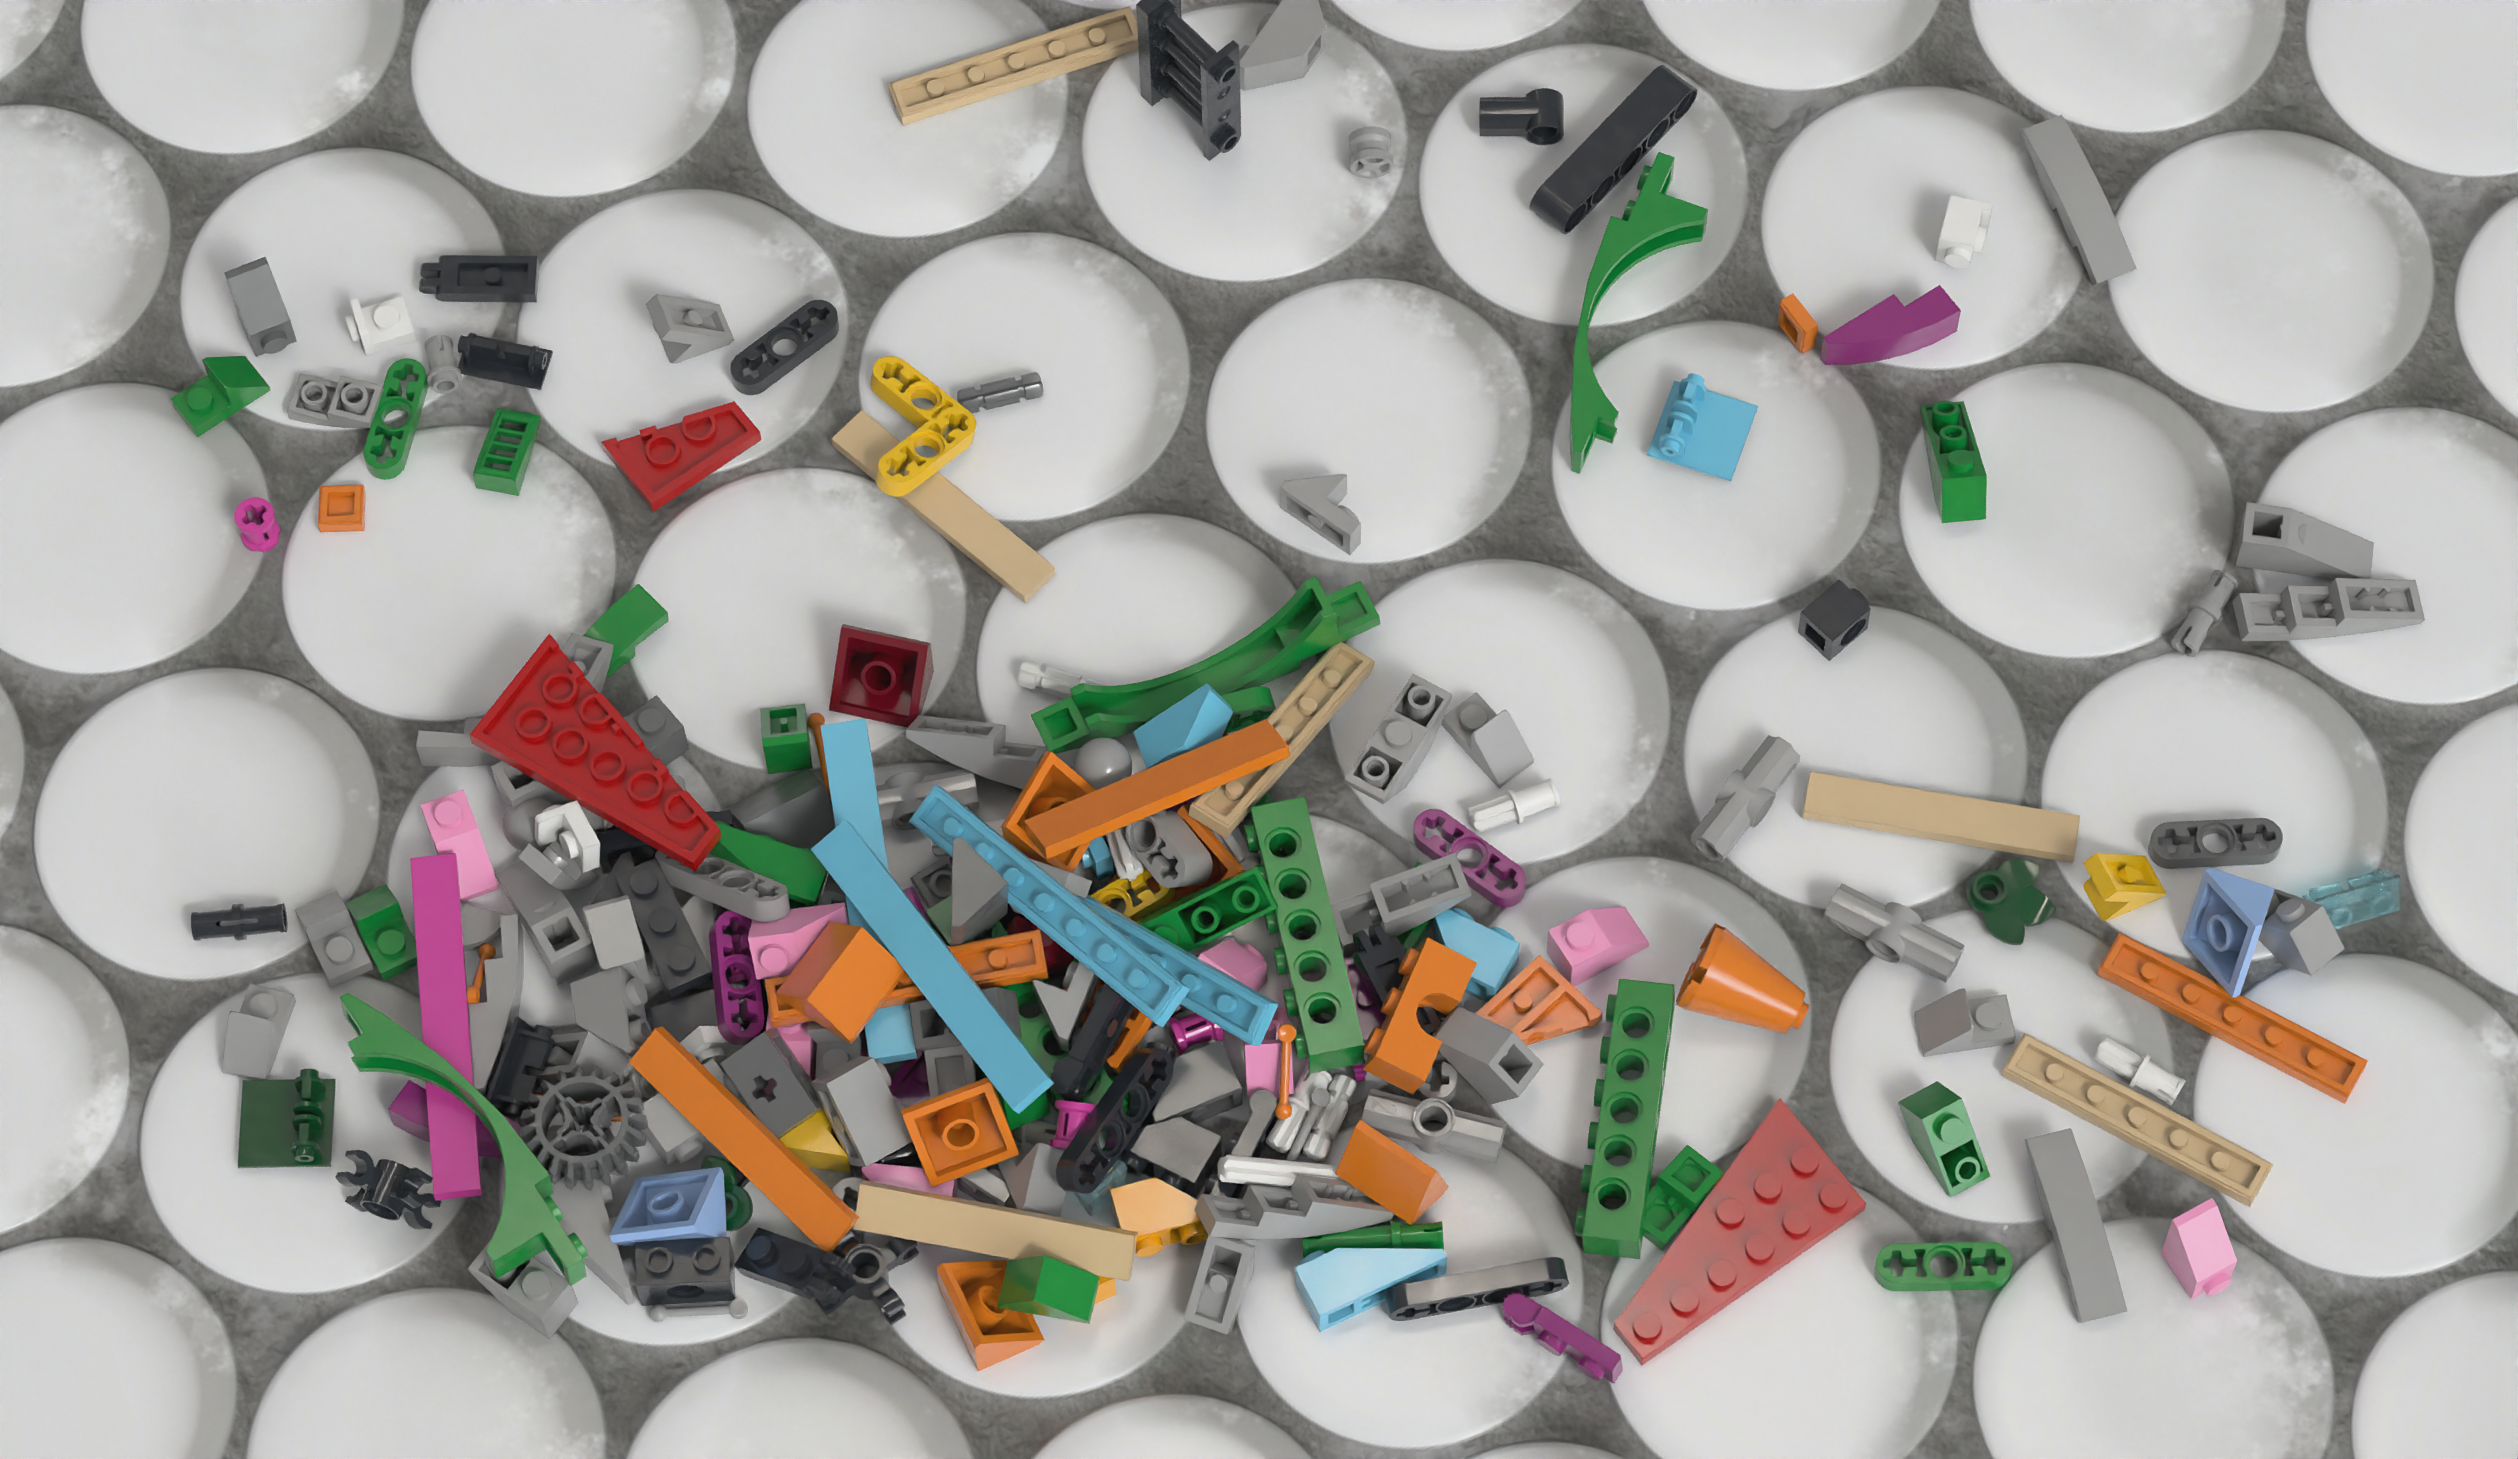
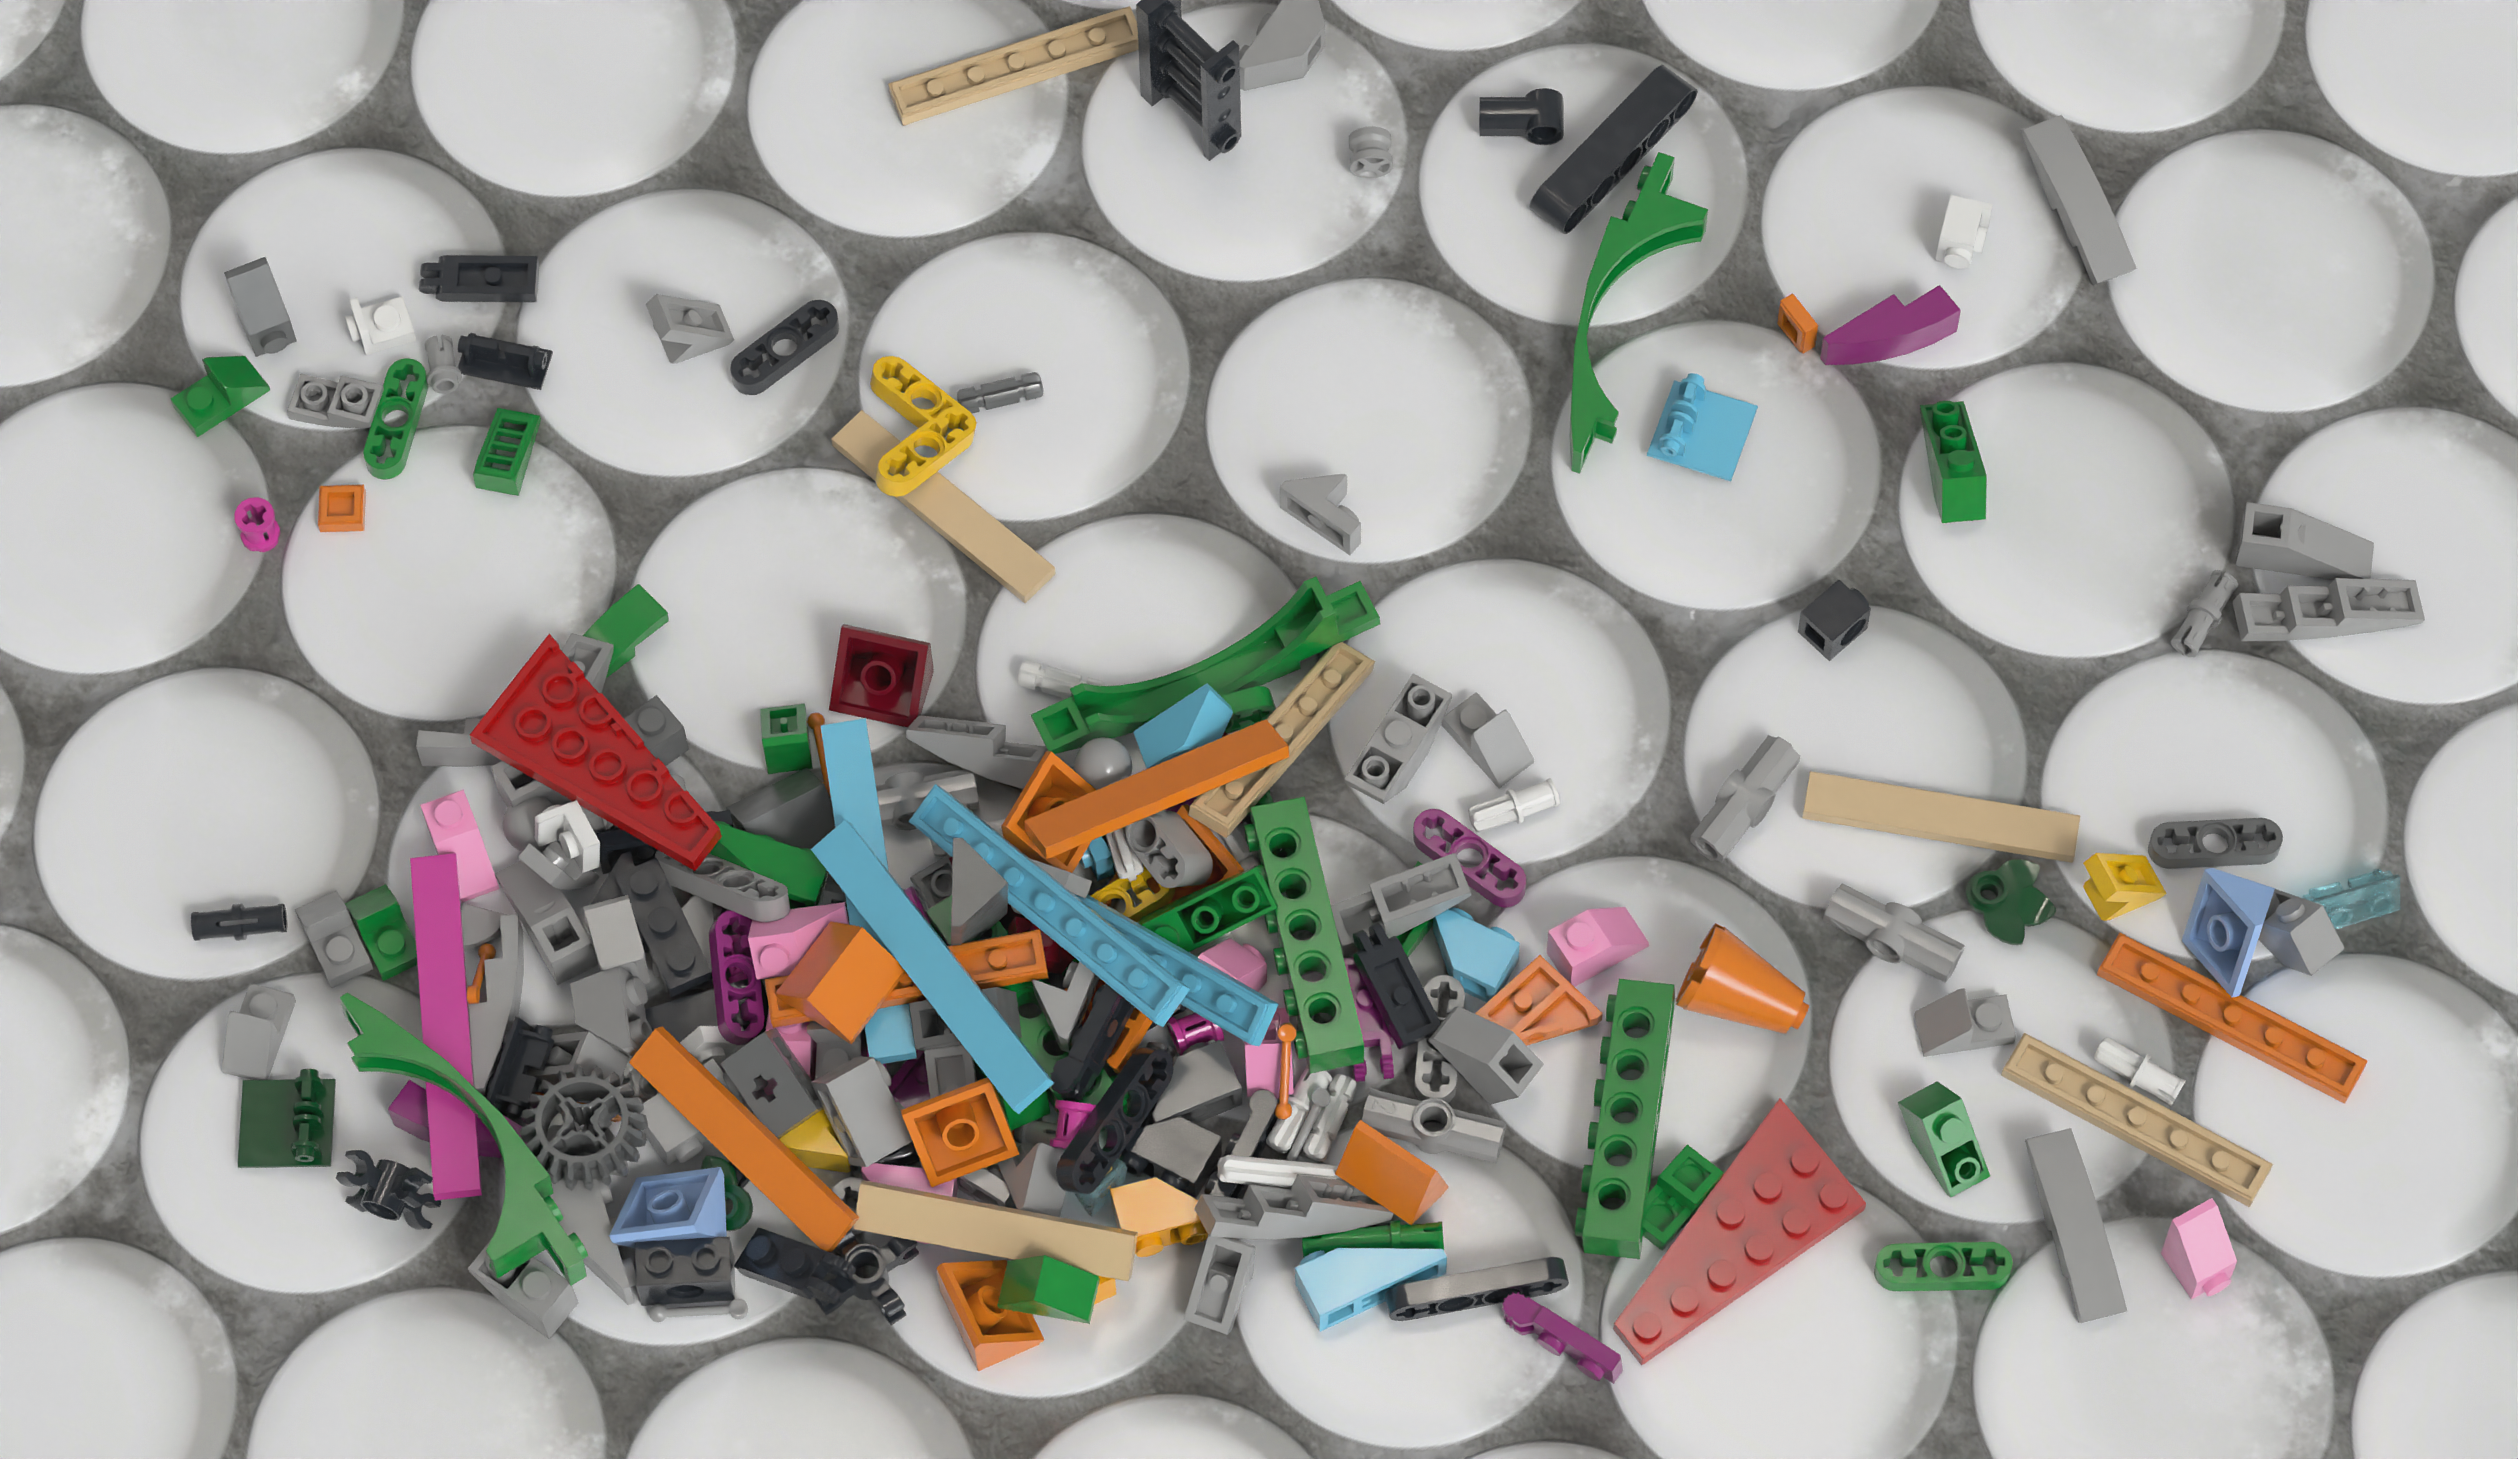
red wing [601,401,762,512] -> none
orange arch [1363,938,1477,1094] -> none

